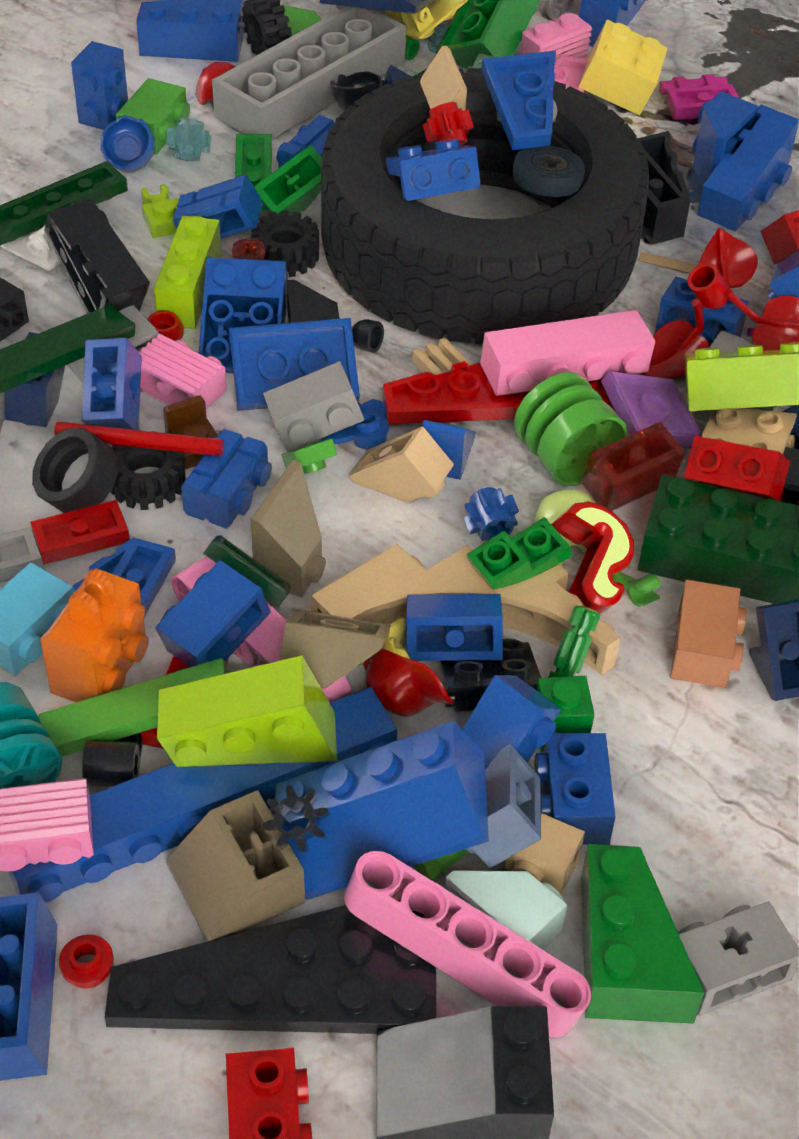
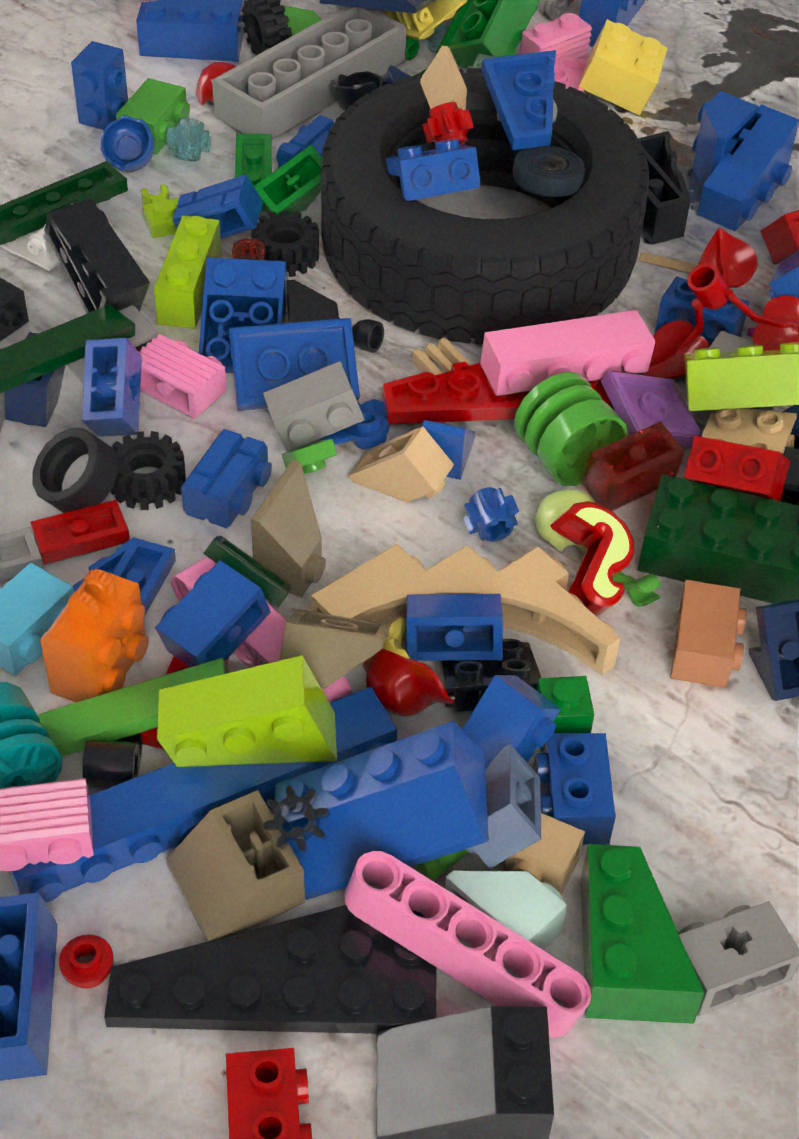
red bar [54,422,224,457] -> none
red plate [147,311,184,341] -> none
reddish brown bracket [163,395,218,469] -> none
green slope [466,517,572,590] -> none
green axle [548,605,600,678] -> none
dark pink plate [659,74,739,121] -> none

